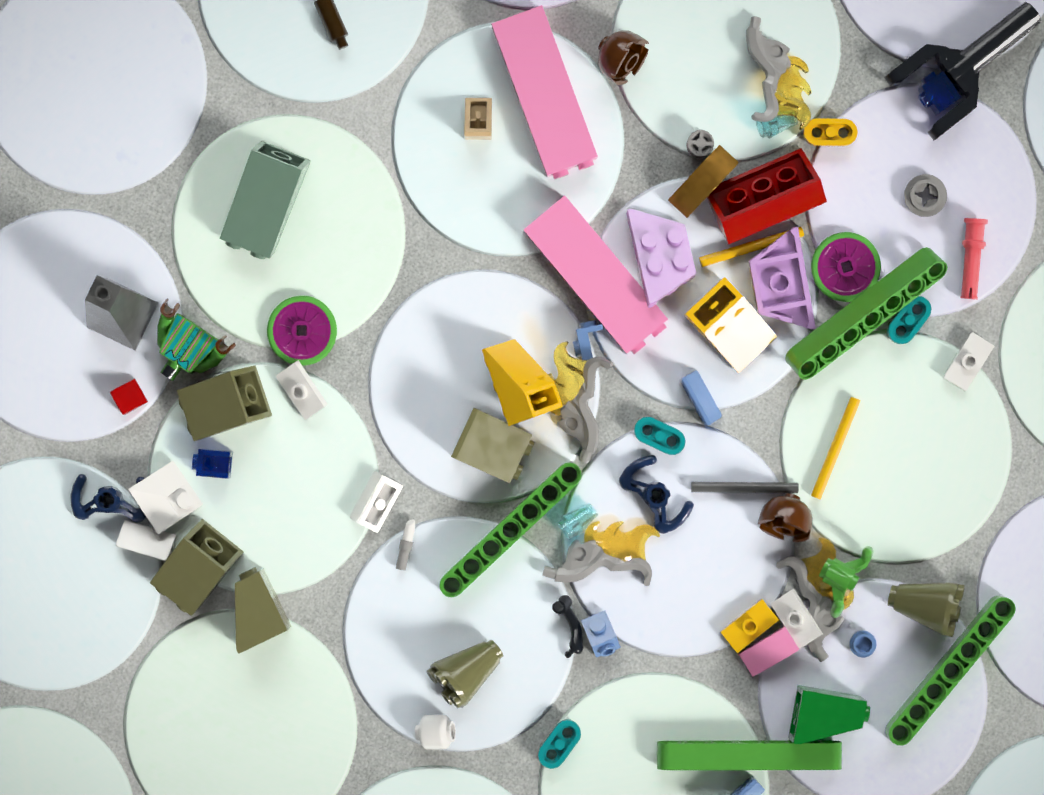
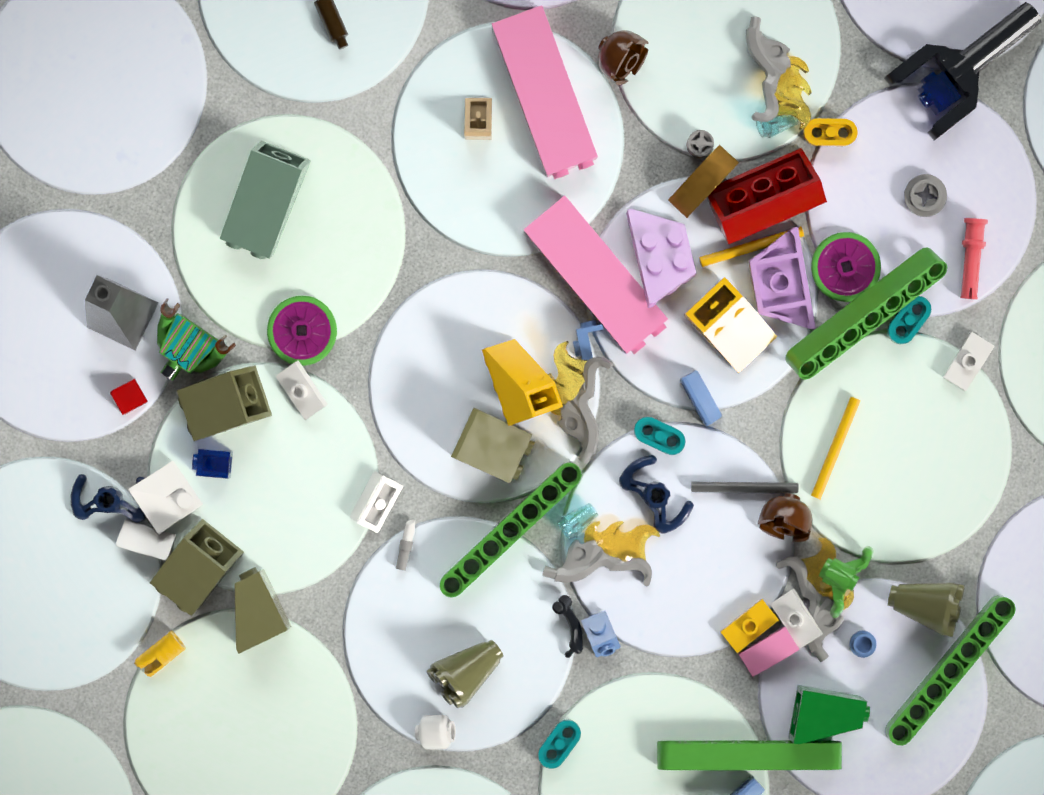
none -> yellow hinge [134,630,186,677]

